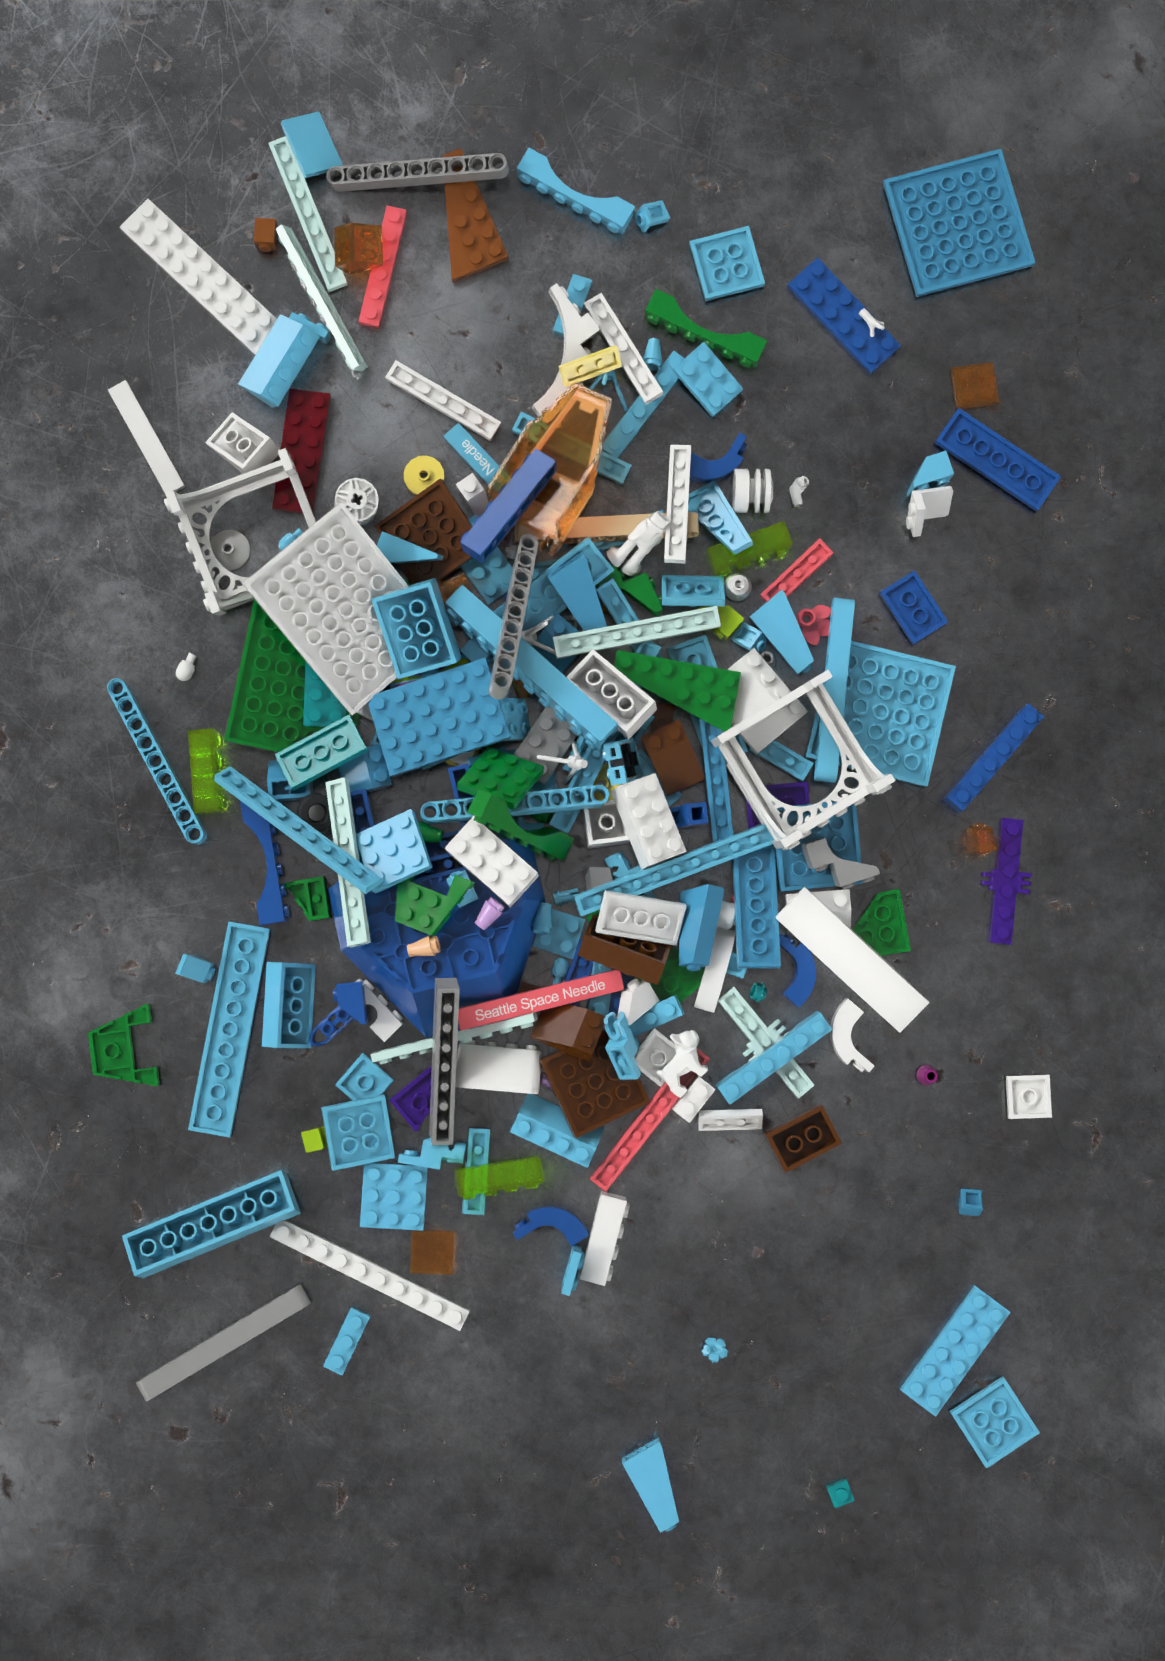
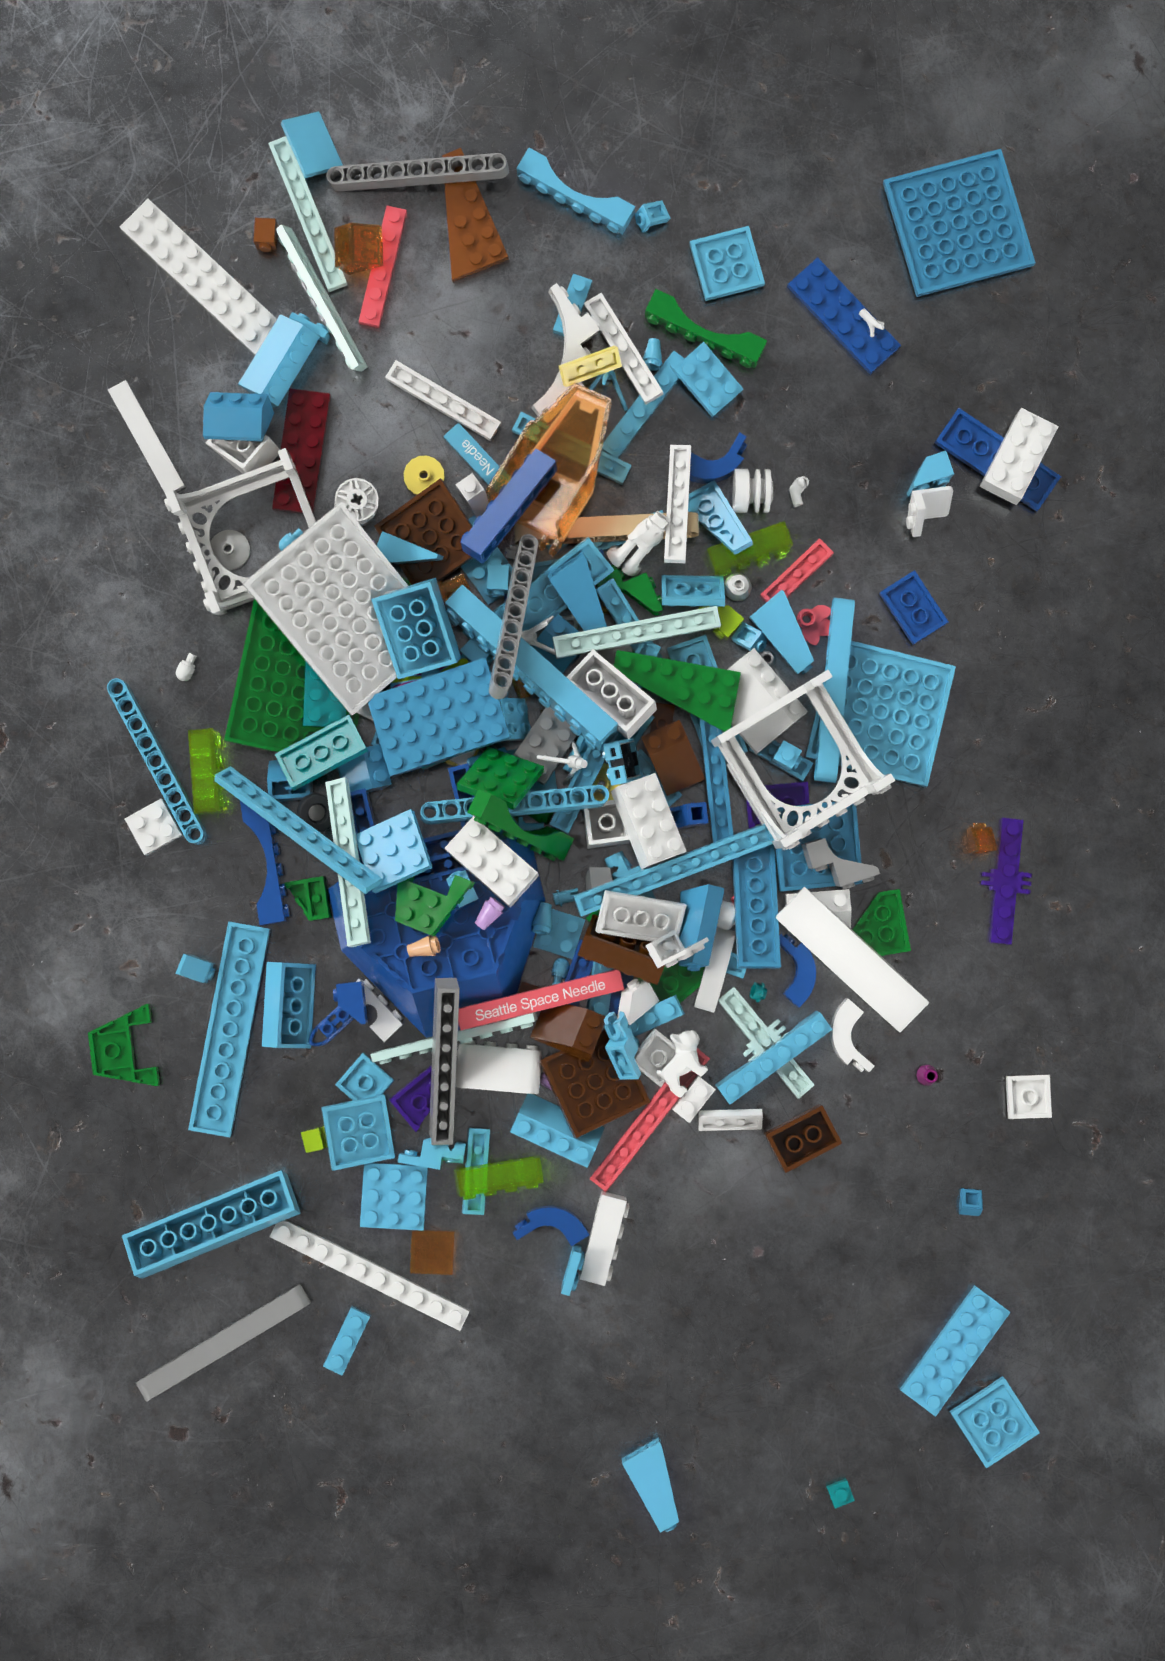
green cone [418,821,443,843] -> none
medium azure plant [702,1338,728,1363] -> none
blue brick [943,703,1044,813] -> none
clear orange plate [951,362,999,409] -> none
none -> white plate [125,799,182,855]
none -> dark azure slope [203,392,274,441]
none -> medium azure brick [487,564,510,597]
none -> white bracket [645,930,709,968]
none -> medium azure brick [771,740,803,771]
none -> white brick [979,408,1059,505]

